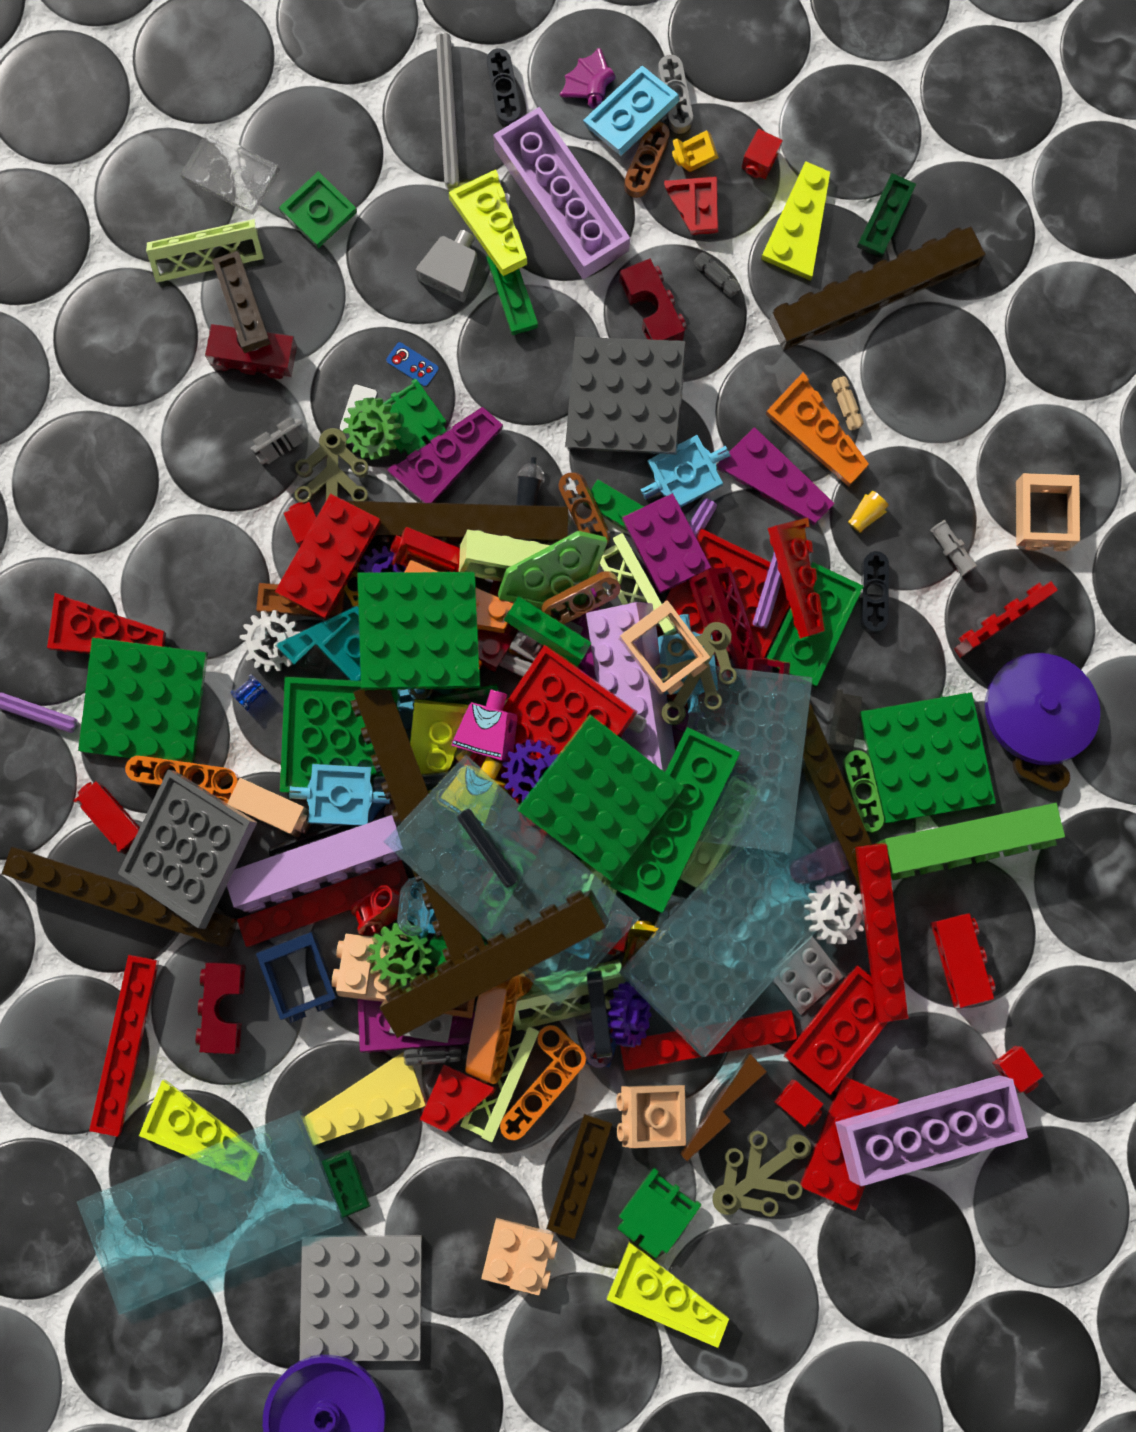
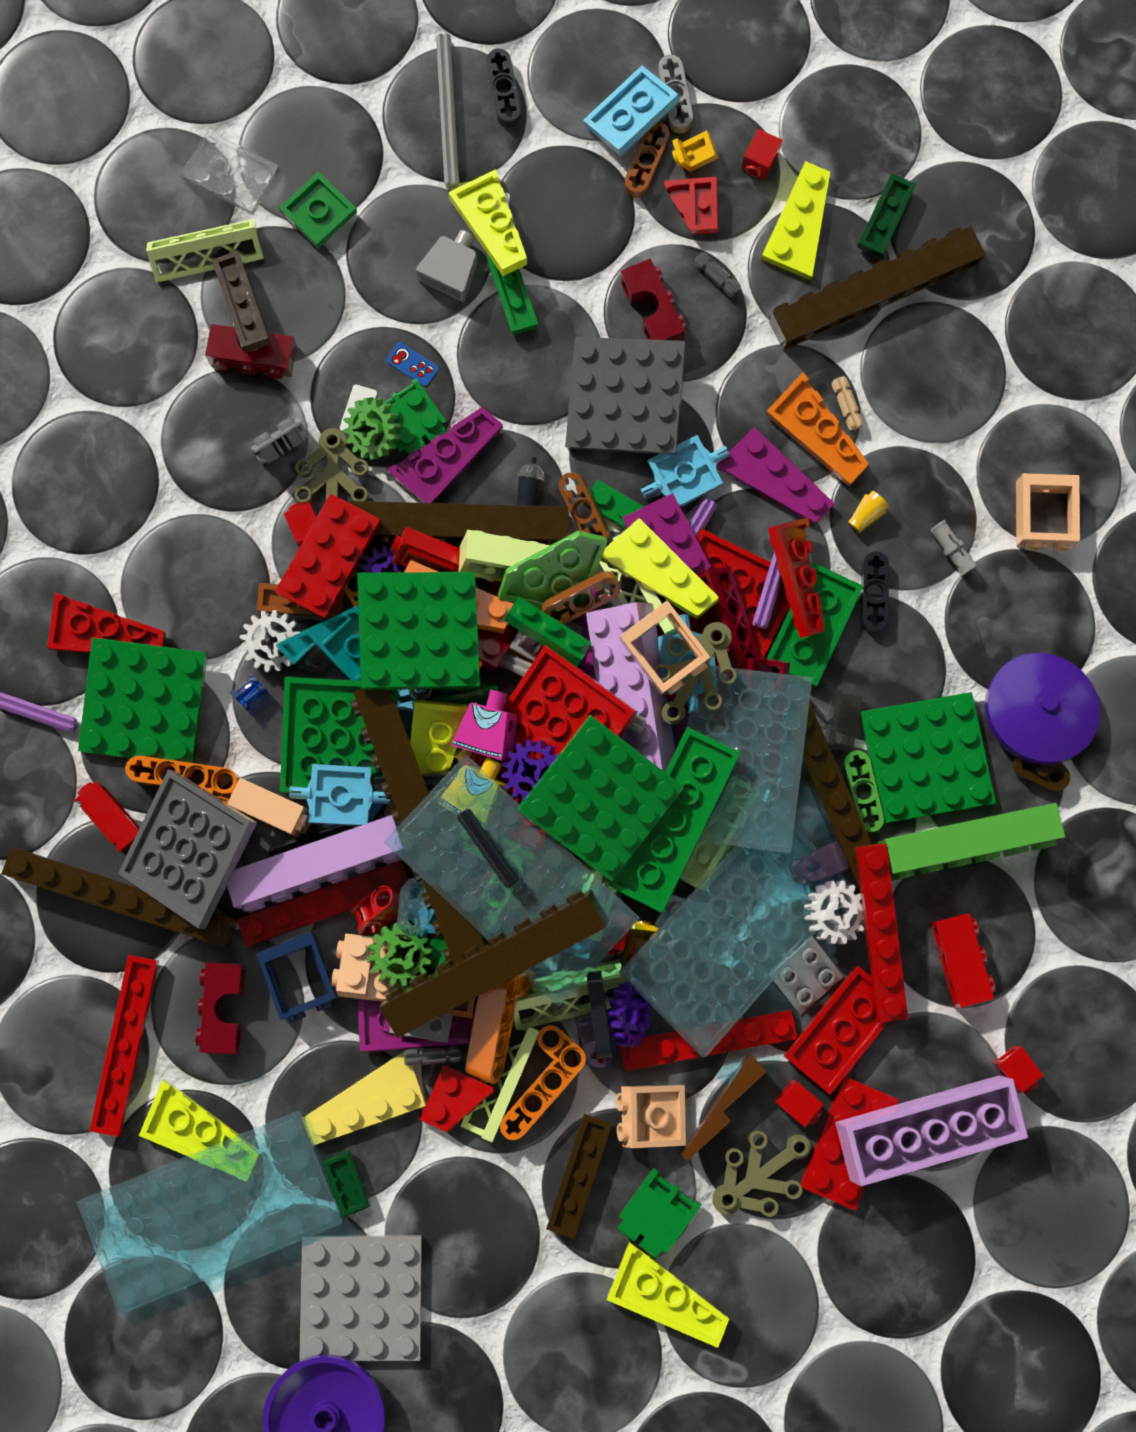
light nougat plate [481,1218,558,1295] -> none
lavender brick [493,107,630,280] -> none
magenta arm [559,48,616,109] -> none
red wing [954,581,1058,658] -> none
none -> neon yellow wing [601,518,719,619]

